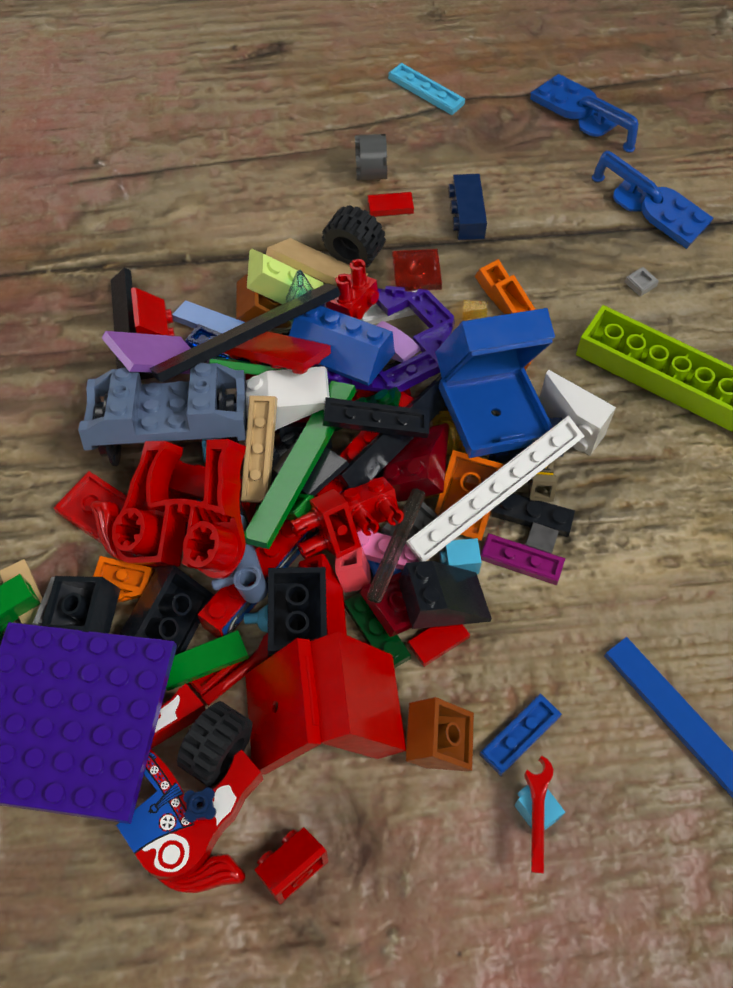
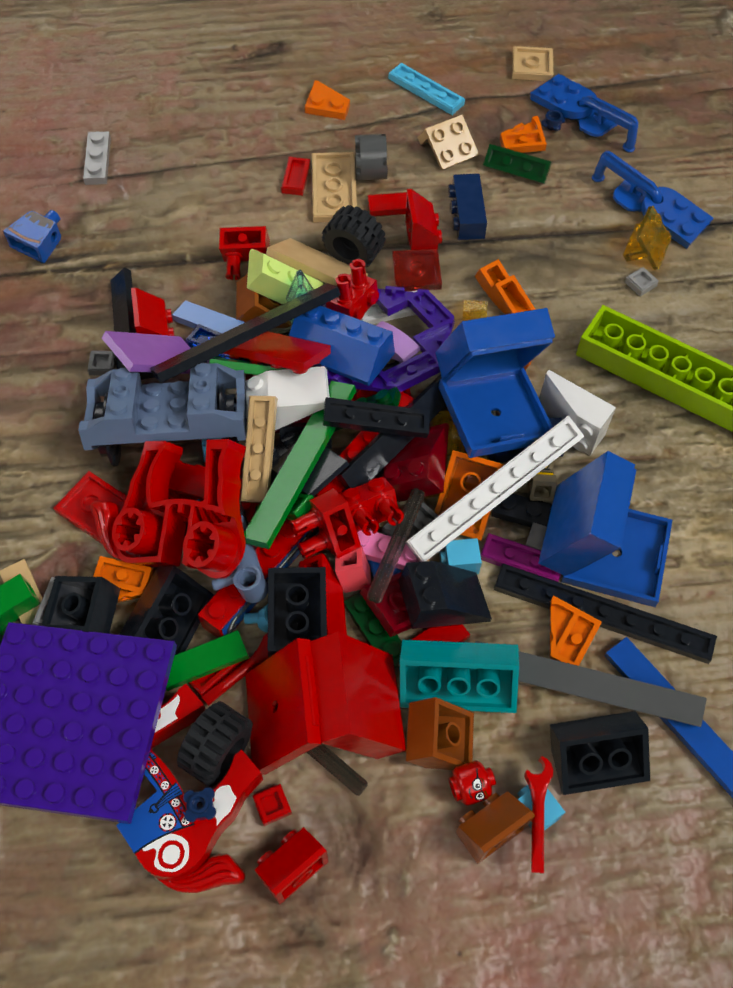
blue tile [480,693,562,776] -> none
none -> blue torso [3,210,61,264]
none -> light grey plate [83,131,111,185]
none -> dark grey tile [87,351,116,376]
none -> red brick [219,226,270,280]
none -> red tile [253,784,292,826]
none -> red tile [281,157,310,196]
none -> orange wing [305,80,350,120]
none -> clear smoke axle [307,743,368,796]
none -> tan tile [312,152,357,223]
none -> teal slope [400,640,519,713]
none -> red slope [405,189,442,255]
none -> tan bracket [418,115,478,170]
none -> red head [448,760,496,806]
none -> dark orange slope [456,791,535,864]
none -> dark grey tile [475,641,707,727]
none -> dark green plate [483,144,552,184]
none -> black tile [494,563,717,664]
none -> orange wing [500,116,547,153]
none -> tan tile [512,46,554,81]
none -> blue container [538,451,673,607]
none -> dark blue plate [541,110,565,131]
none -> orange wing [550,595,602,666]
none -> black slope [550,711,650,795]
none -> clear yellow bracket [623,206,671,270]

